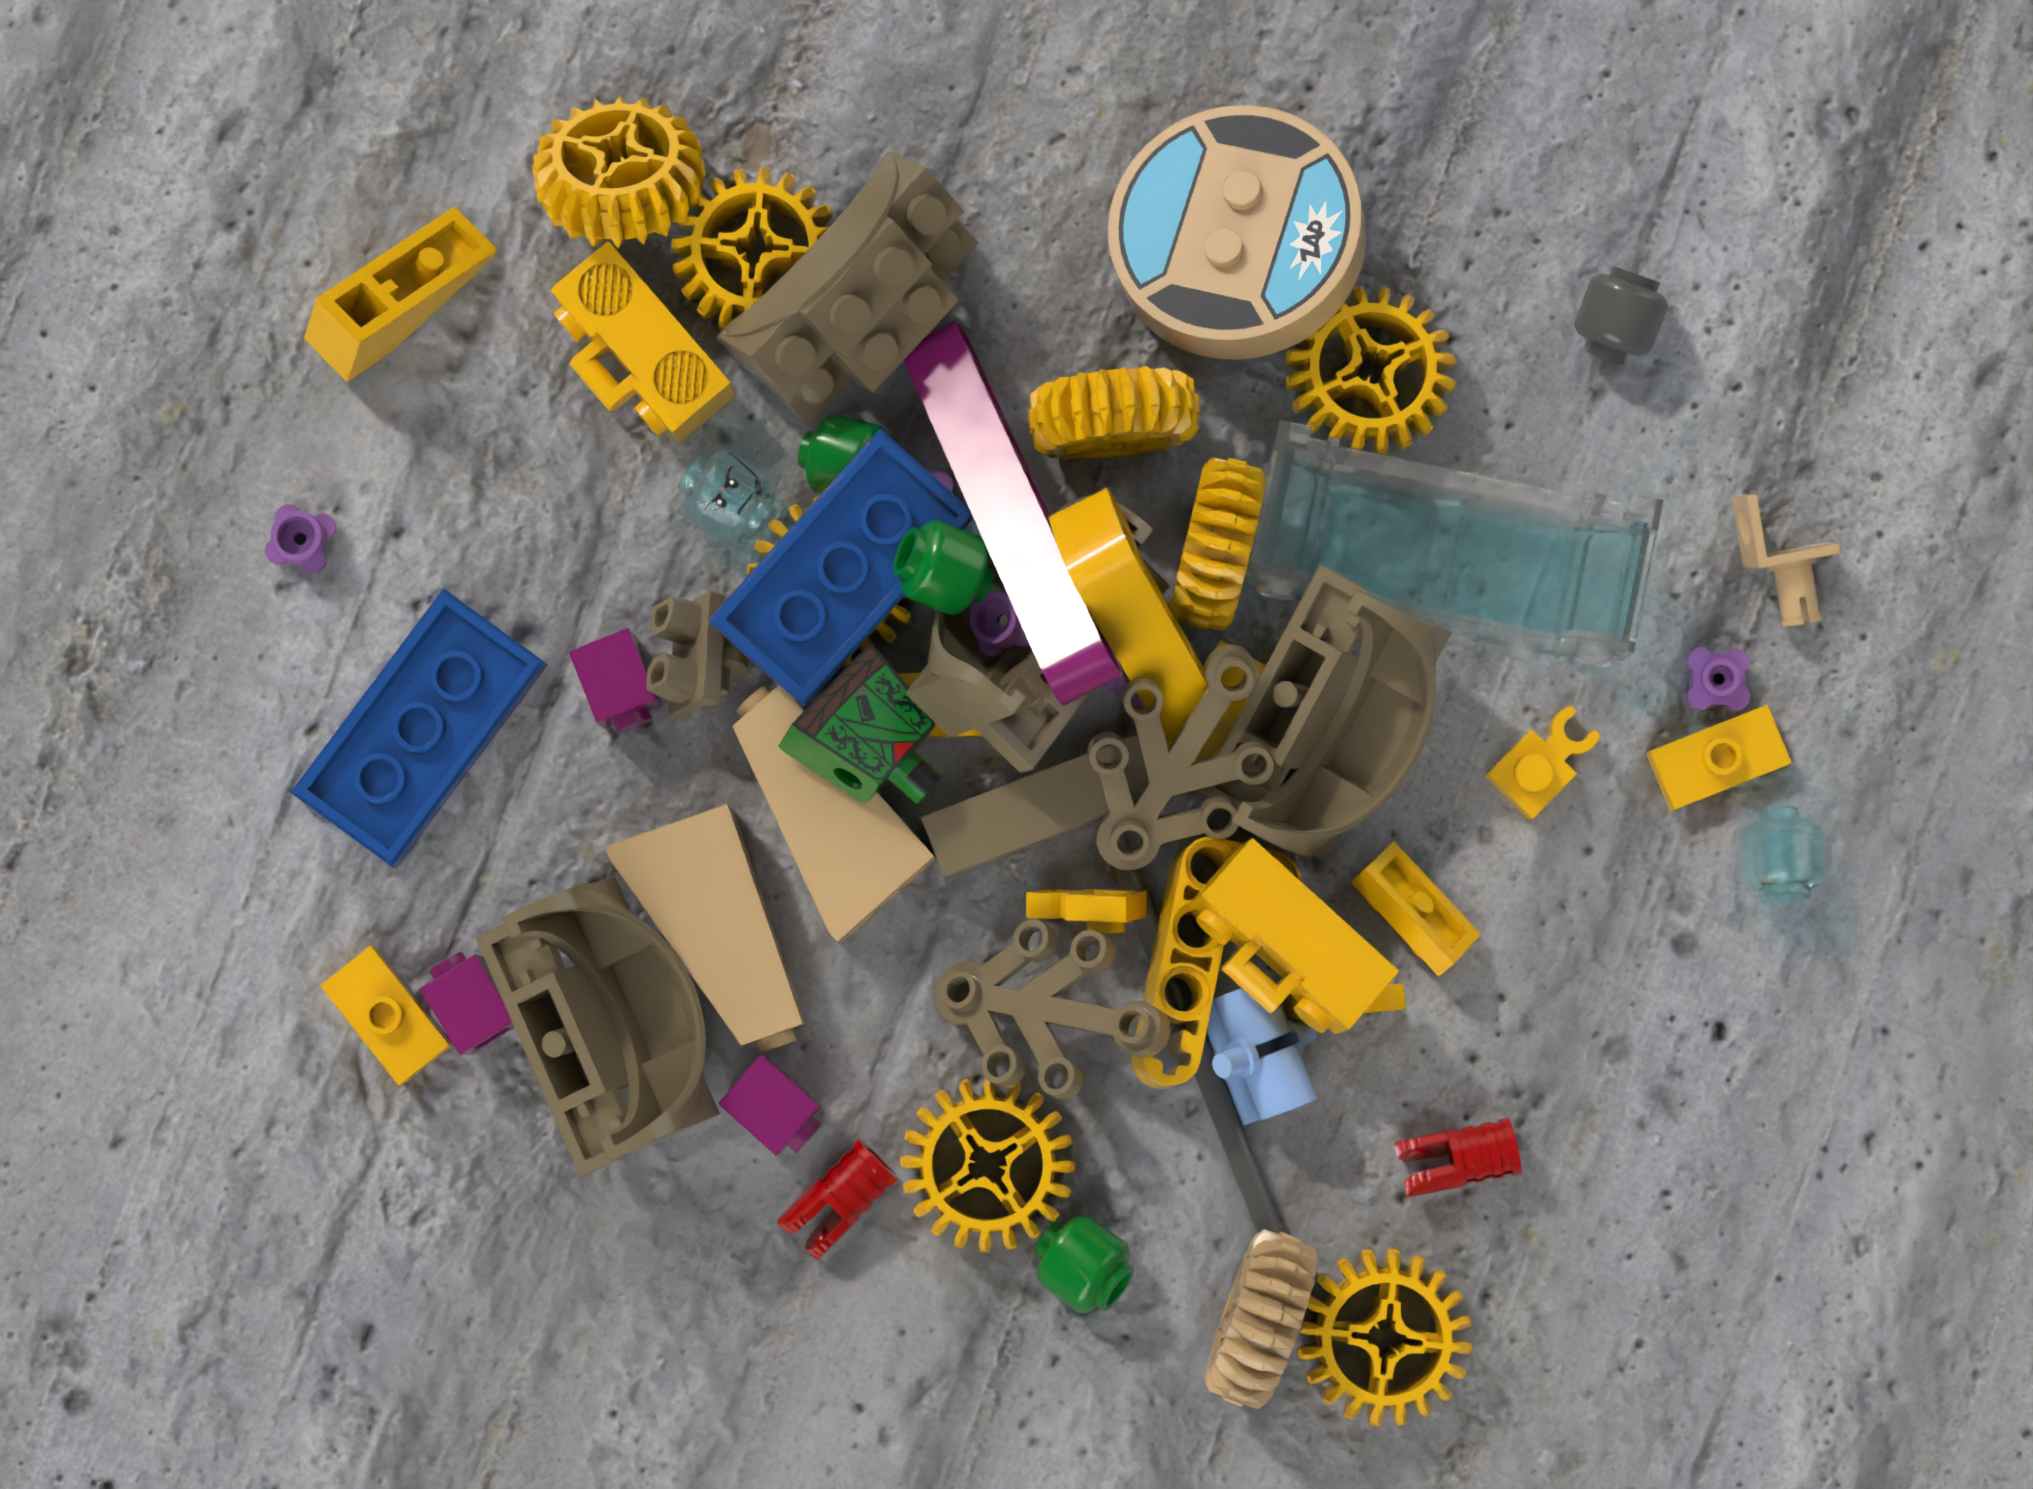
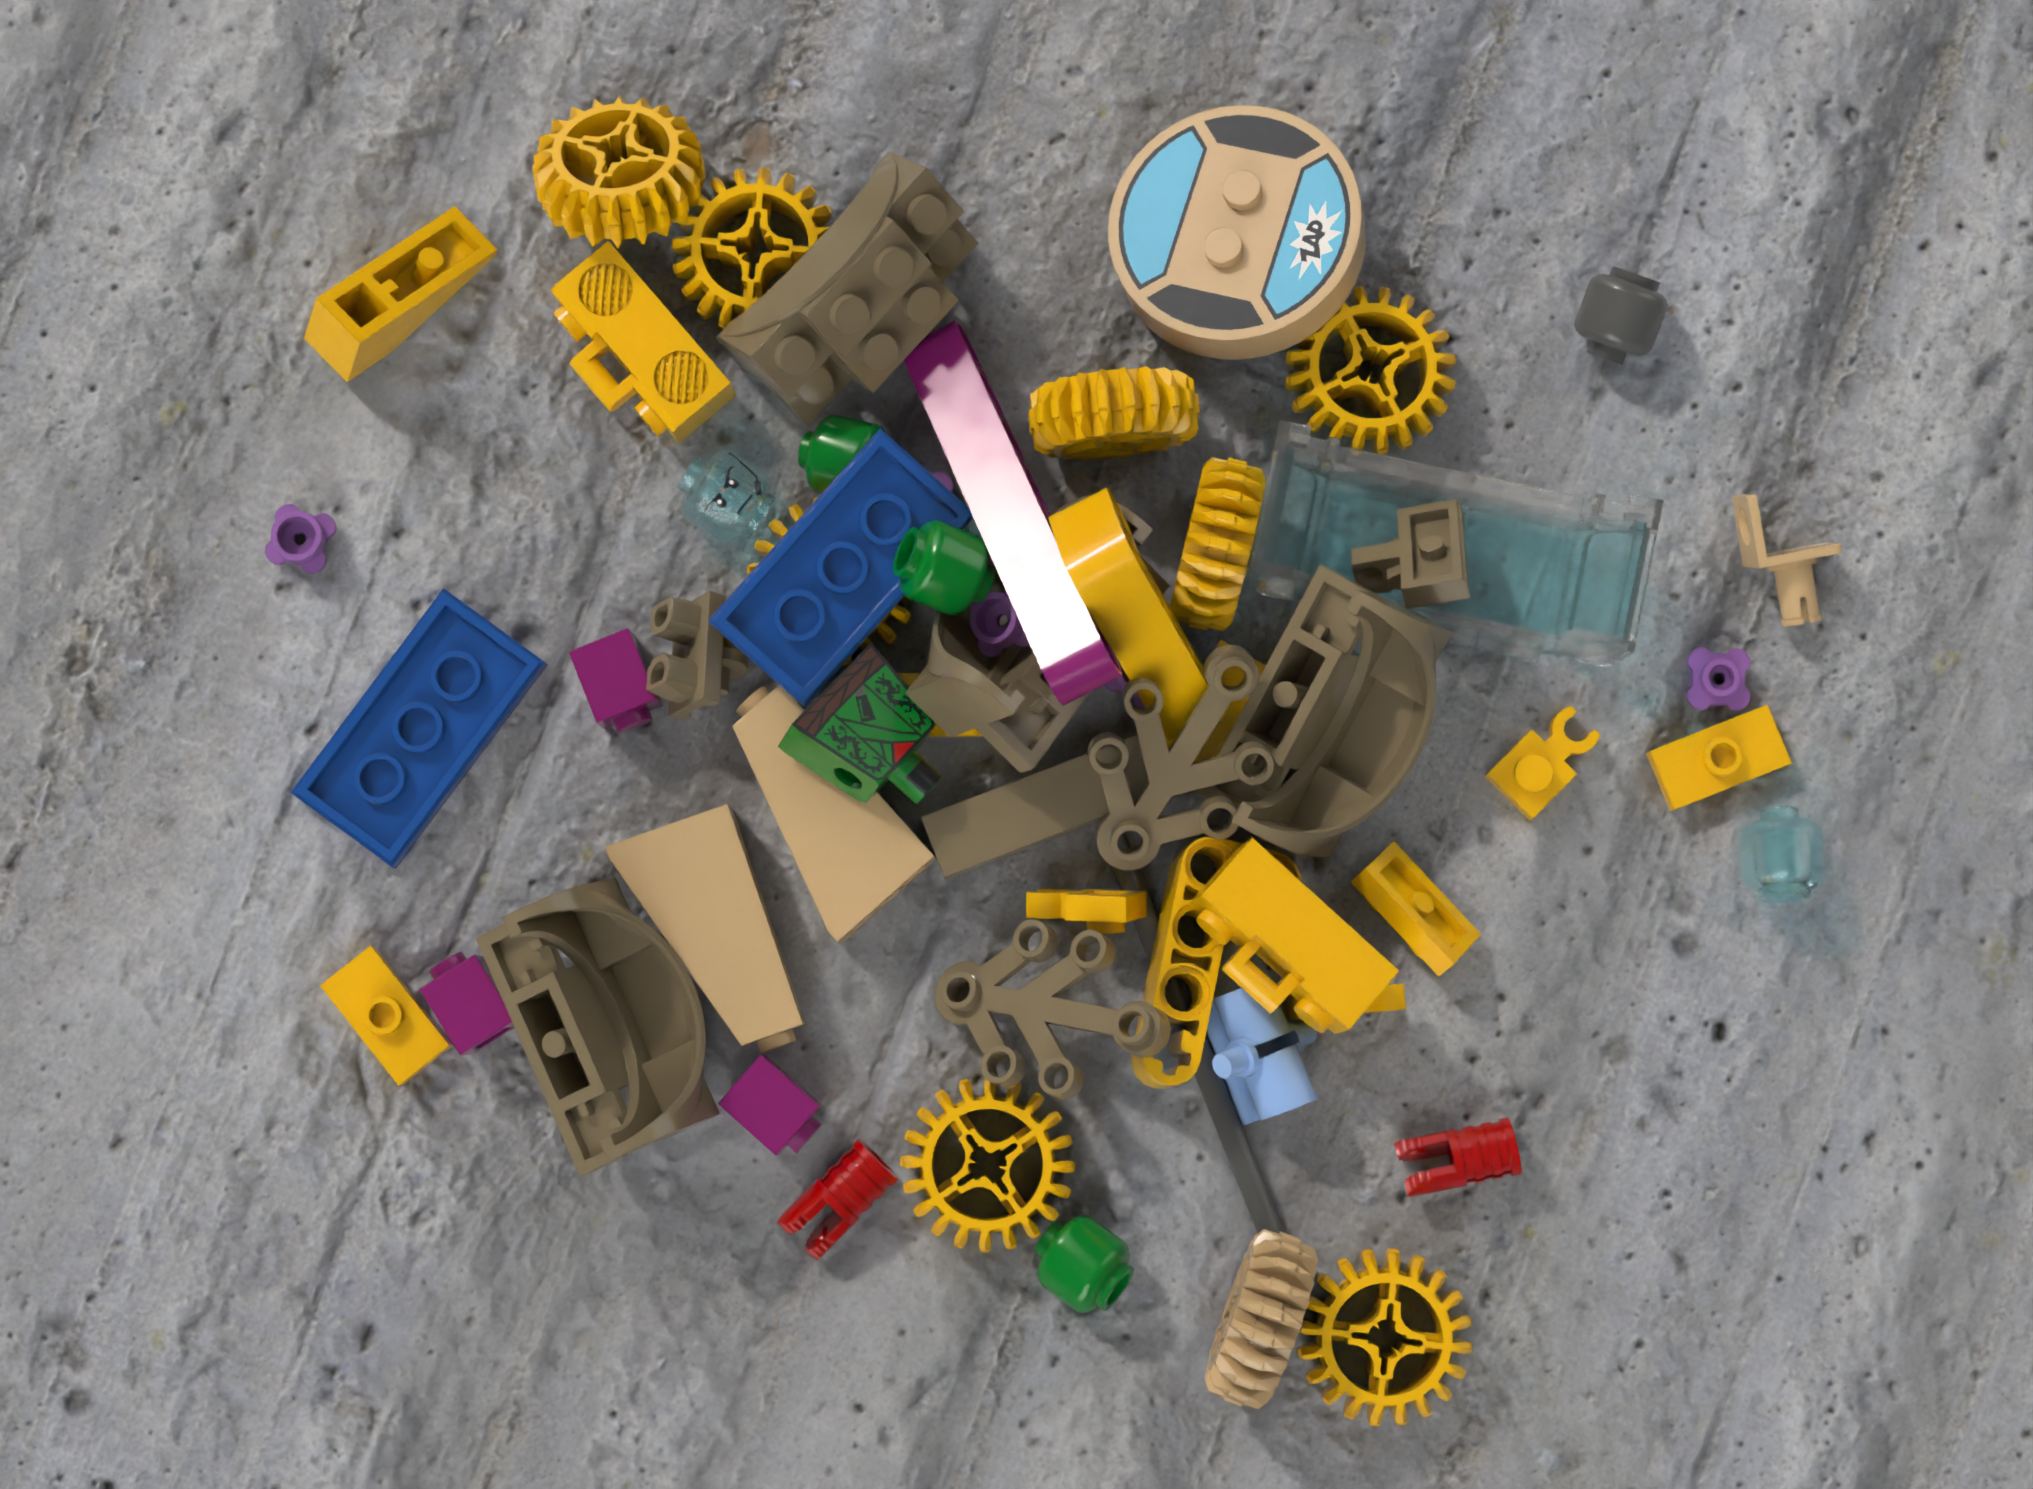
none -> dark tan hinge [1351,499,1471,609]

